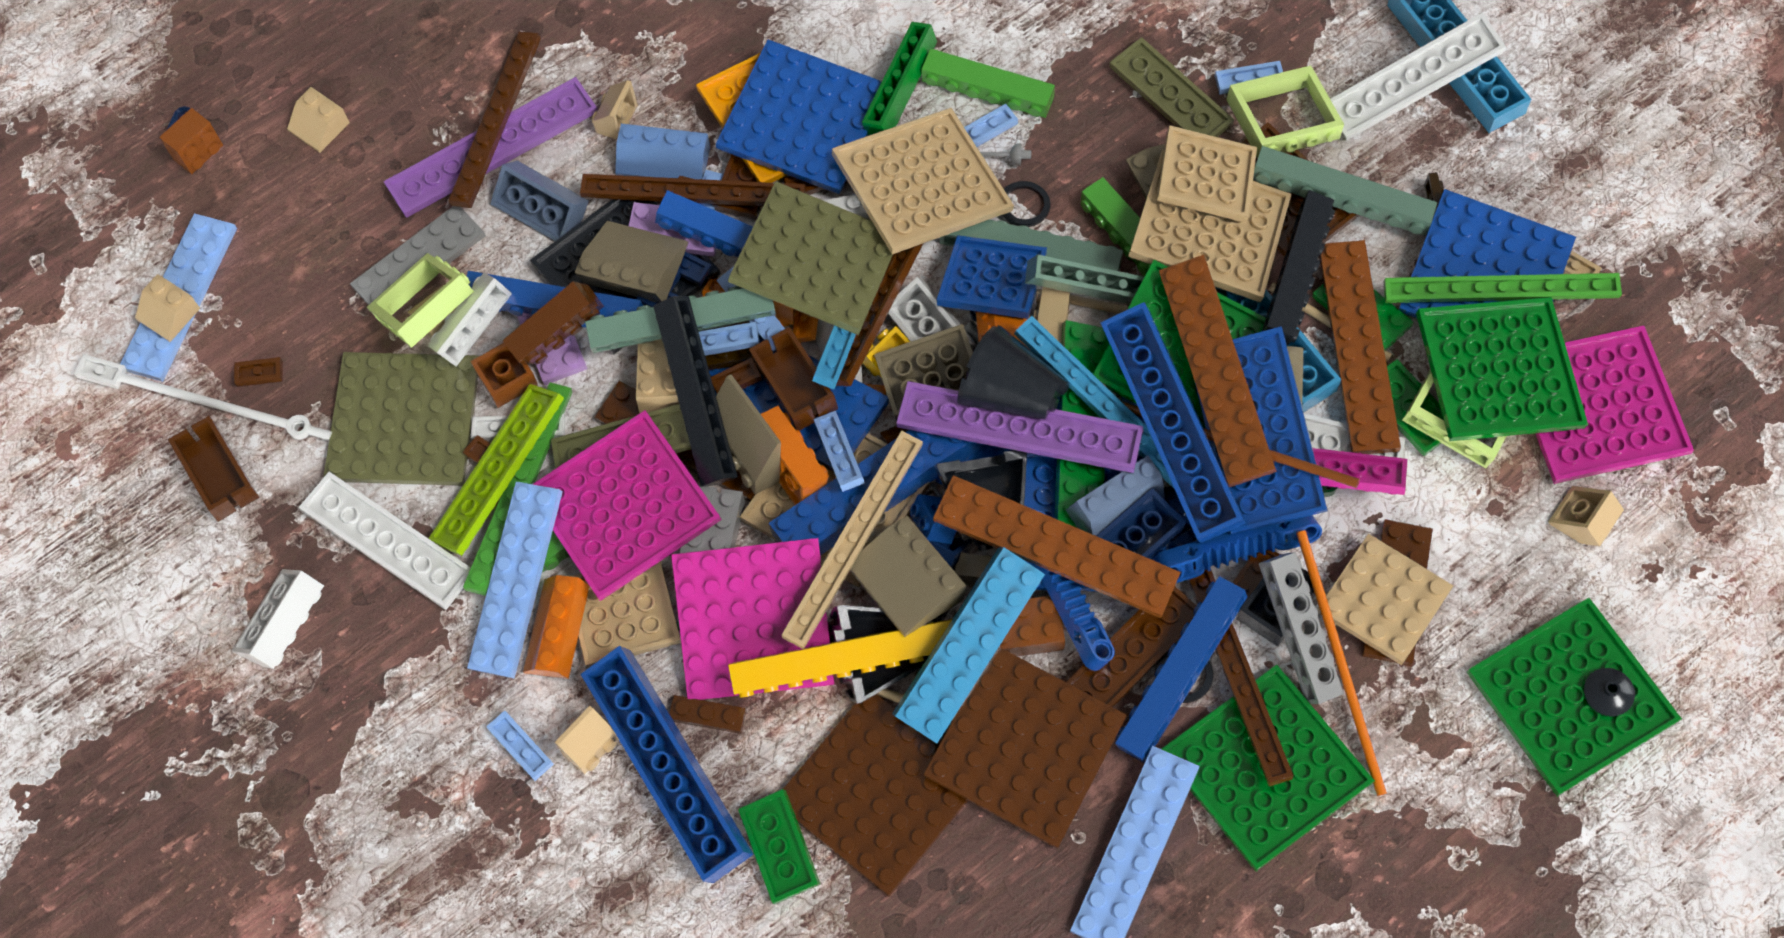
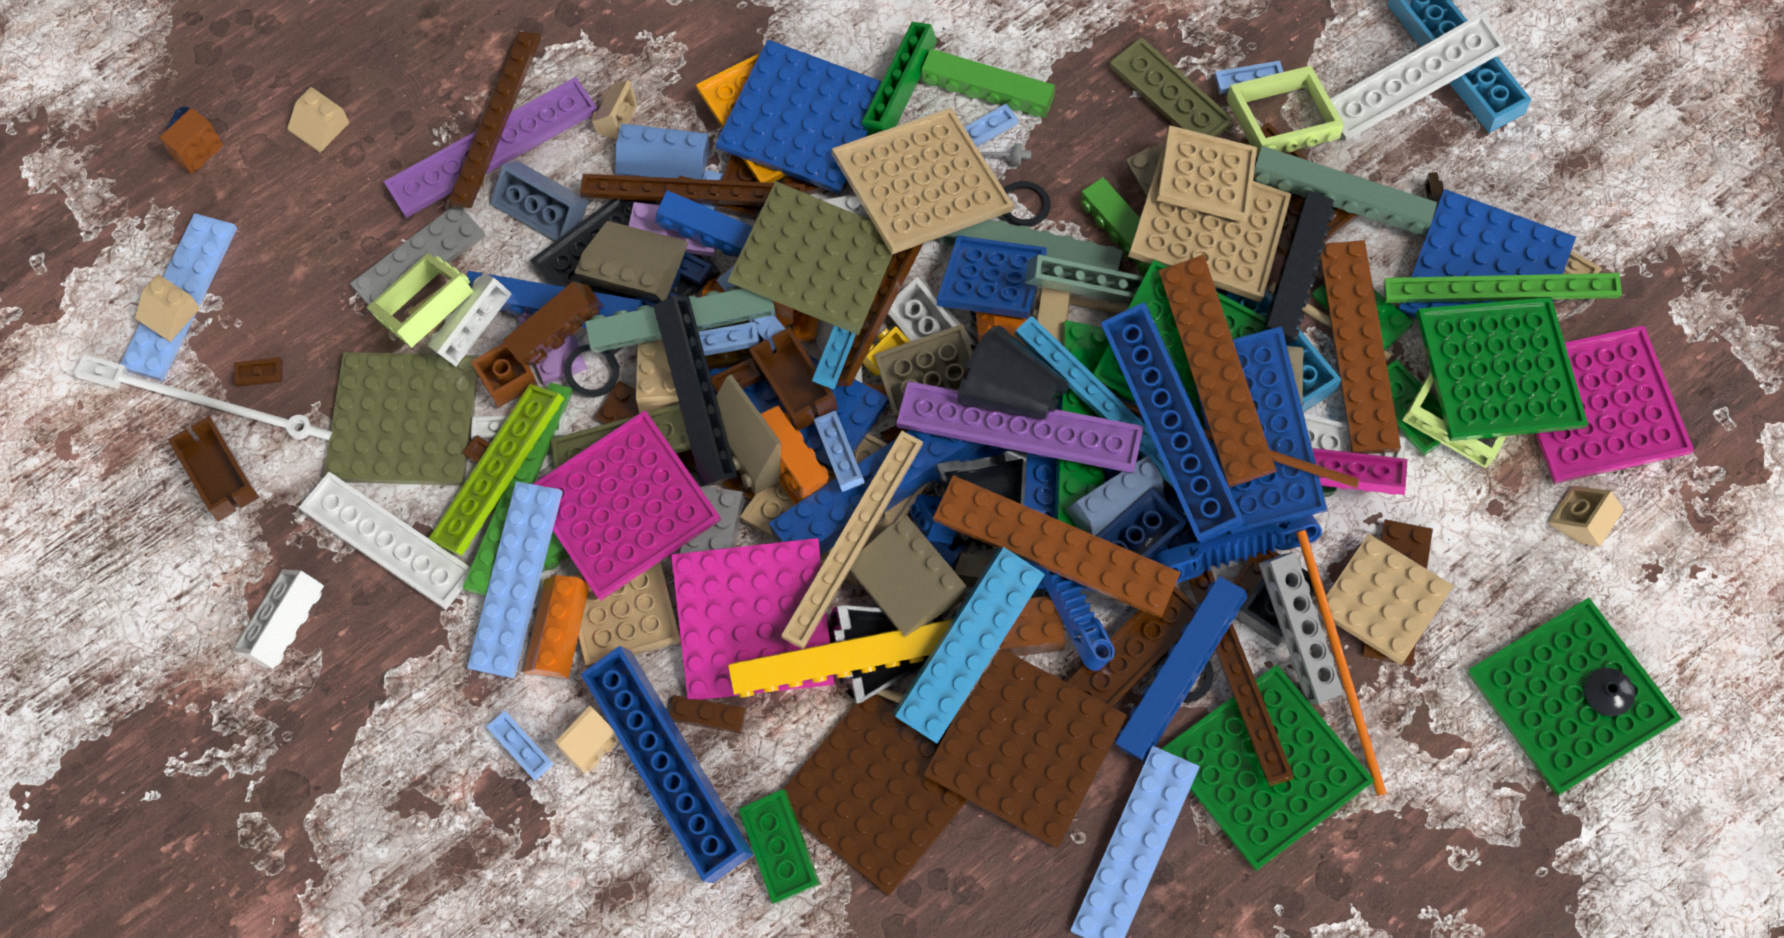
none -> black piece [564,344,620,397]

